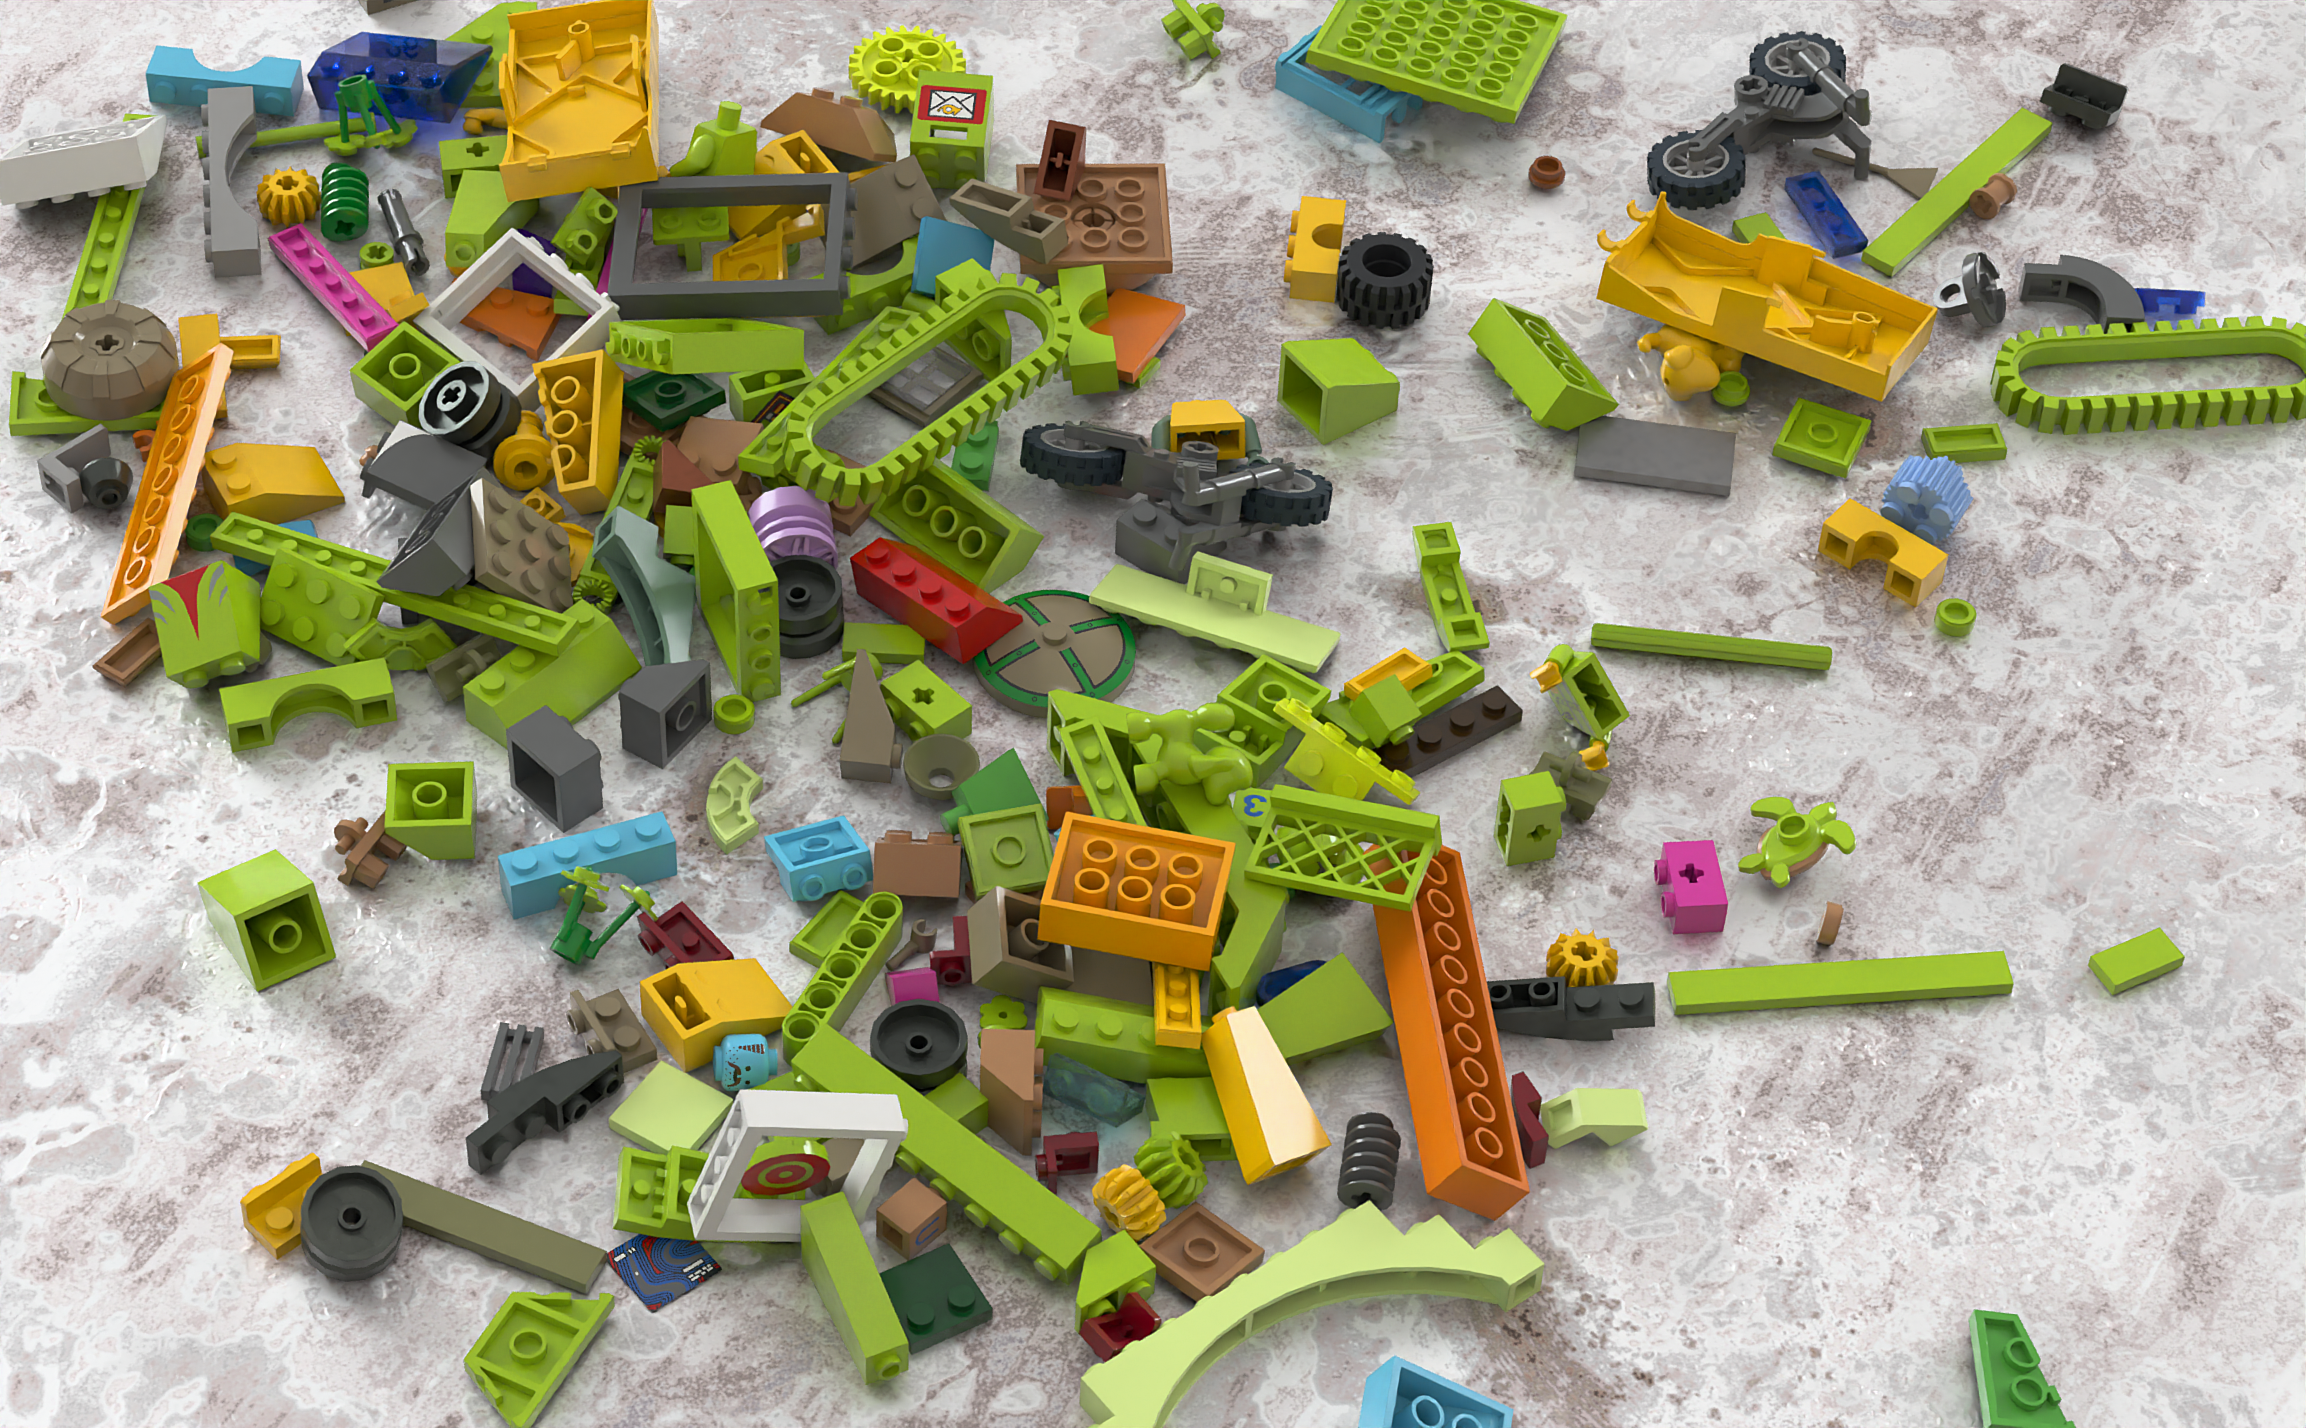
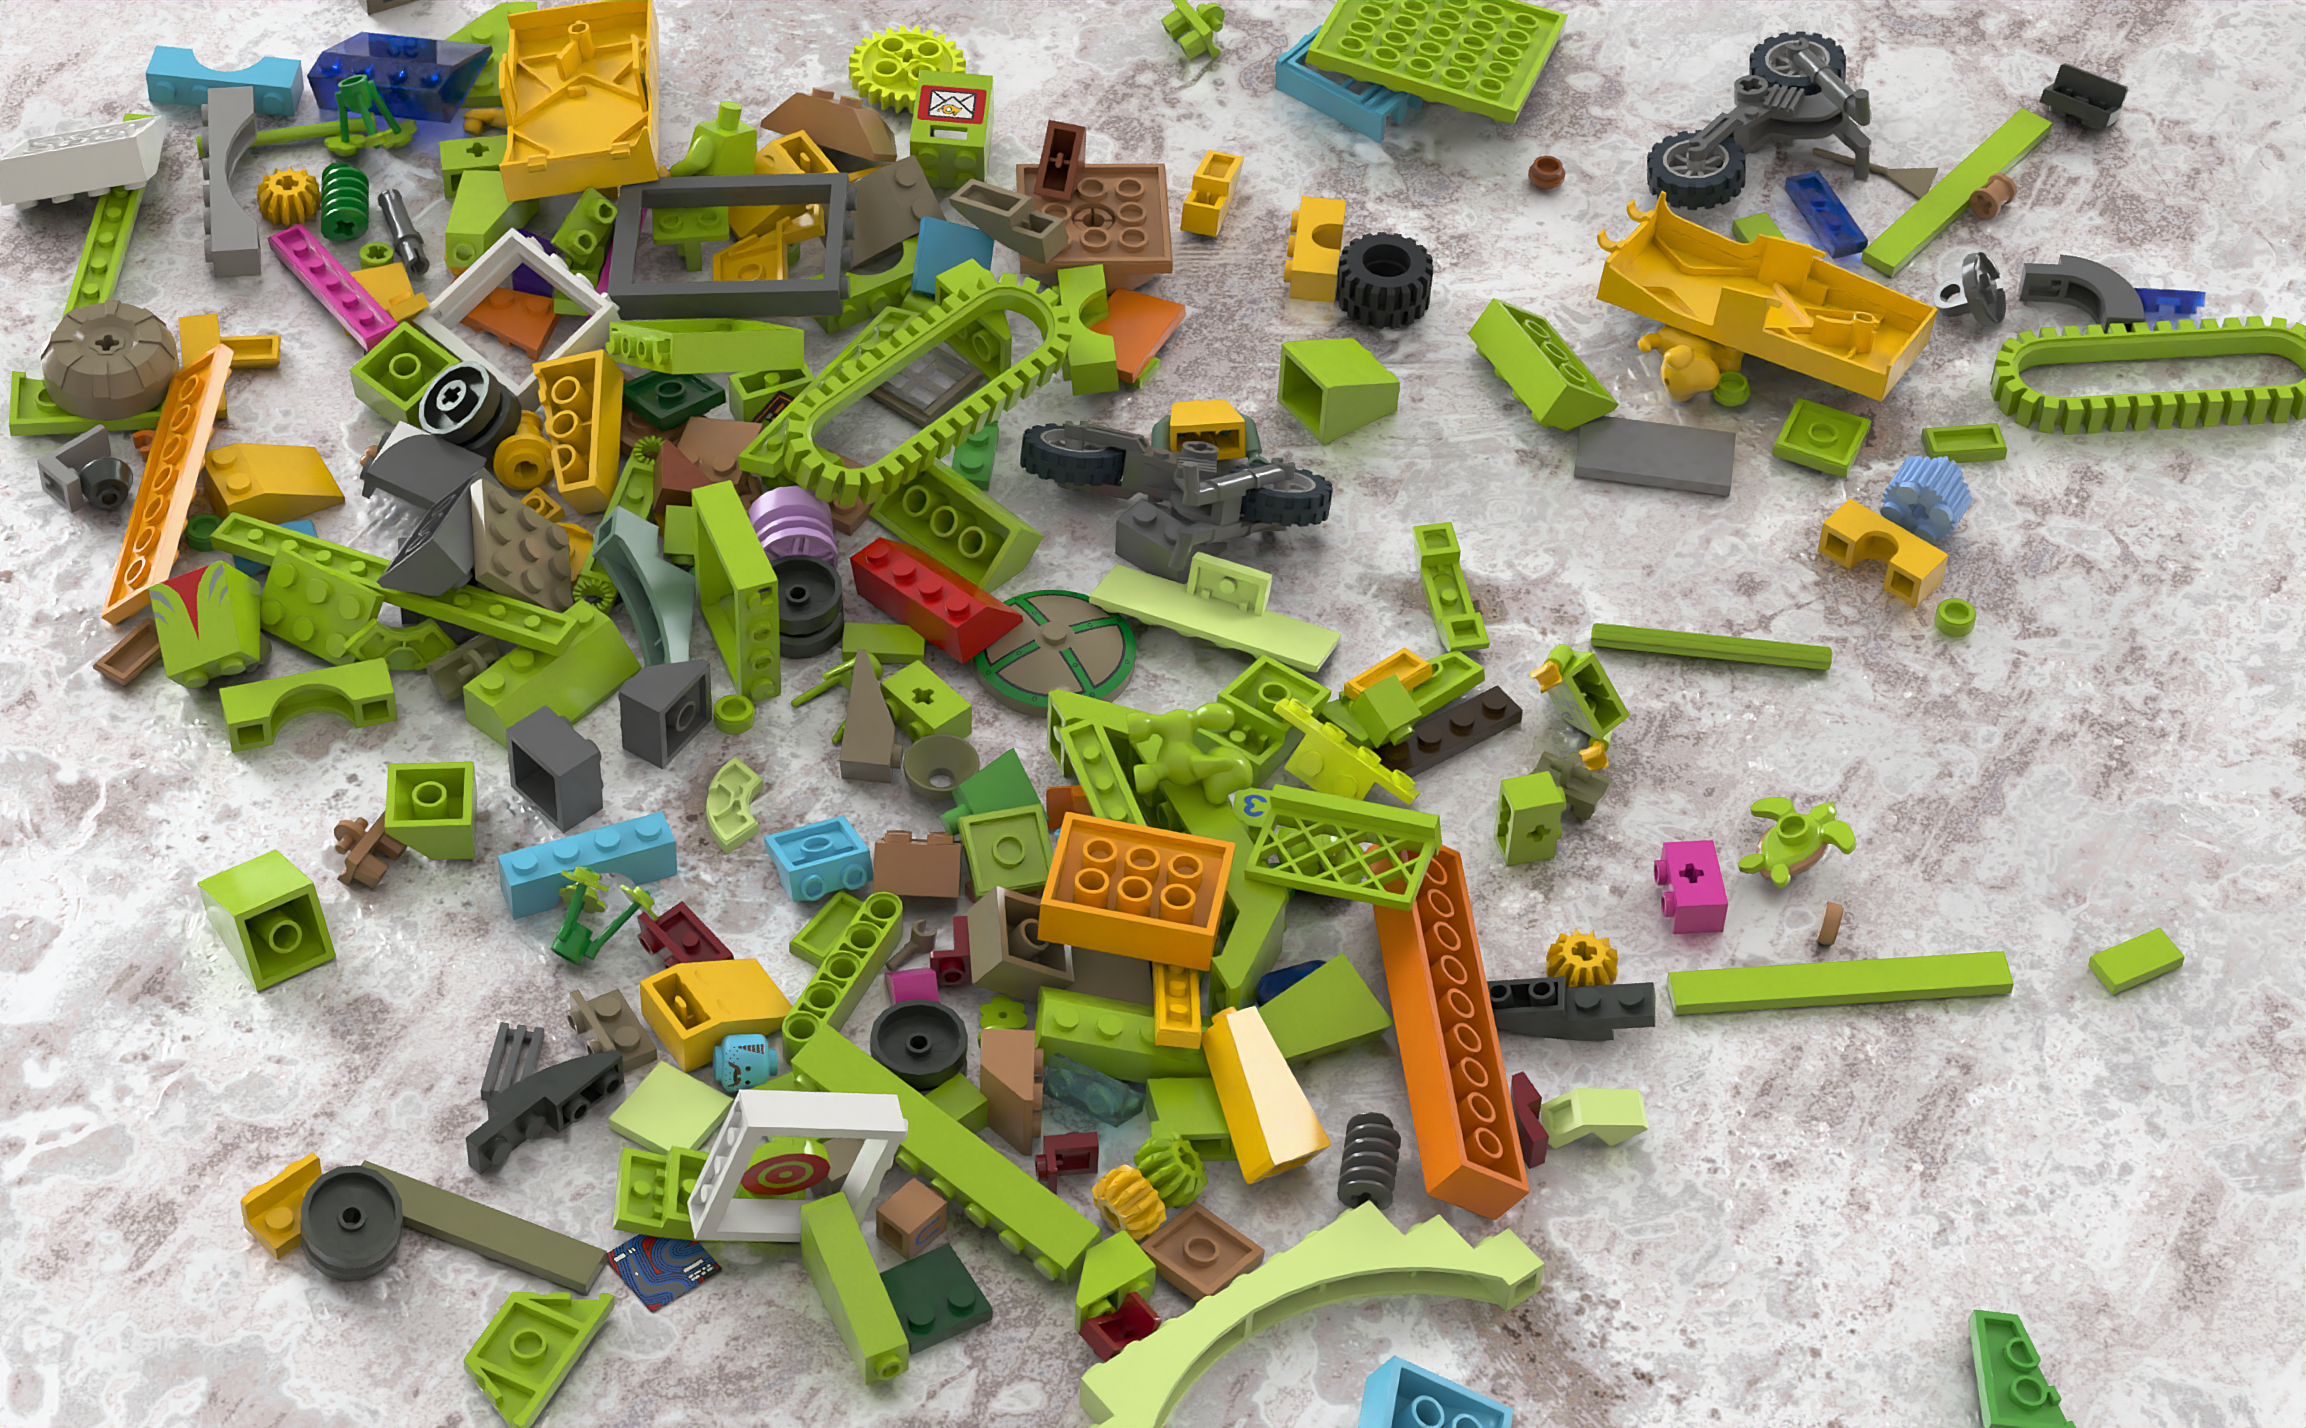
none -> yellow slope [1180,150,1244,237]

